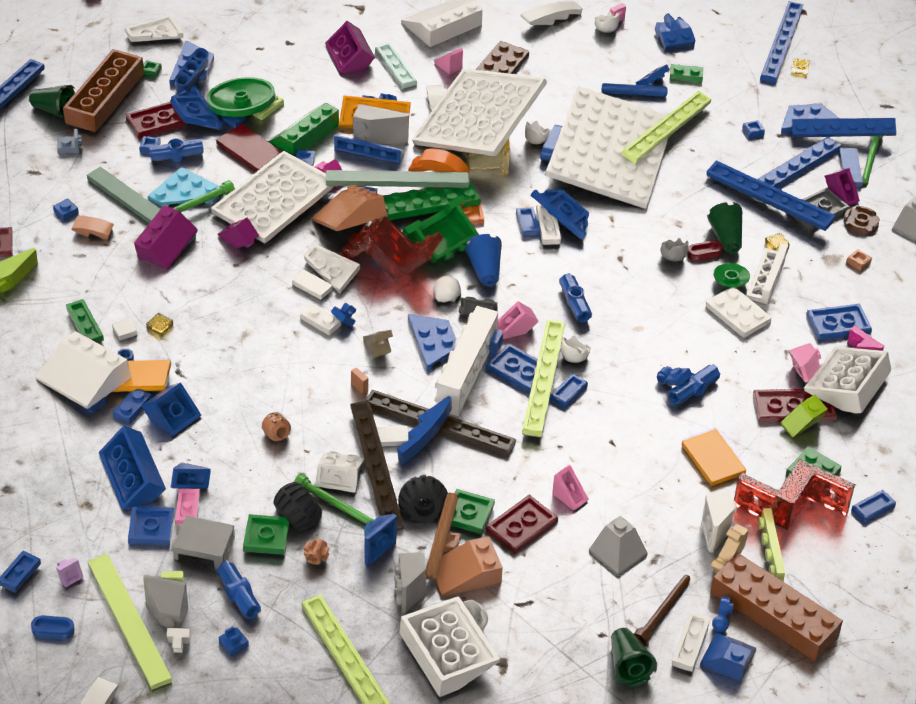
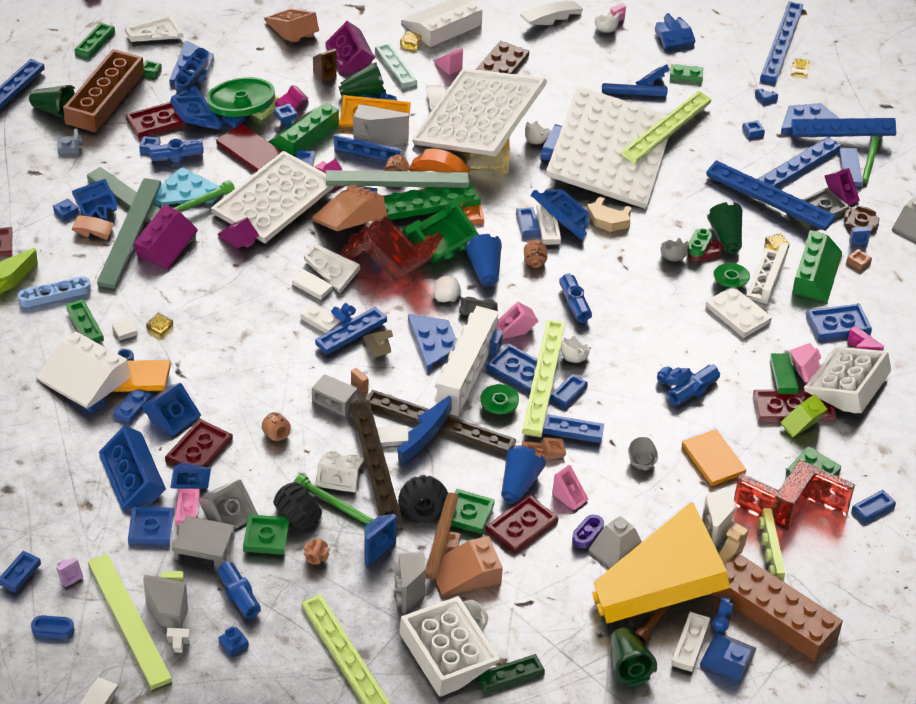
none -> light blue beam [18,276,91,307]
none -> blue plate [72,179,117,221]
none -> green tile [74,22,115,58]
none -> sand green tile [97,178,161,289]
none -> dark red tile [165,419,233,467]
none -> light grey slope [198,479,258,529]
none -> nougat slope [264,8,320,42]
none -> dark pink slope [274,85,309,109]
none -> blue tile [274,103,297,127]
none -> light grey brick [312,374,357,416]
none -> reddish brown slope [313,49,337,82]
none -> blue plate [315,306,387,355]
none -> dark green cone [338,62,387,97]
none -> nougat head [384,155,409,171]
none -> clear yellow tile [400,31,422,49]
none -> dark green tile [476,654,545,694]
none -> green dish [480,384,519,414]
none -> blue cone [501,445,546,504]
none -> nougat slope [521,438,567,461]
none -> nougat head [523,240,548,268]
none -> plate [543,414,605,443]
none -> plate [572,514,604,548]
none -> tan piece [587,197,631,232]
none -> yellow slope [592,502,730,624]
none -> light grey hair [628,436,658,471]
none -> green plate [687,228,712,257]
none -> blue tile [755,88,779,103]
none -> green tile [770,353,798,393]
none -> green slope [792,230,843,302]
none -> blue tile [849,226,871,245]

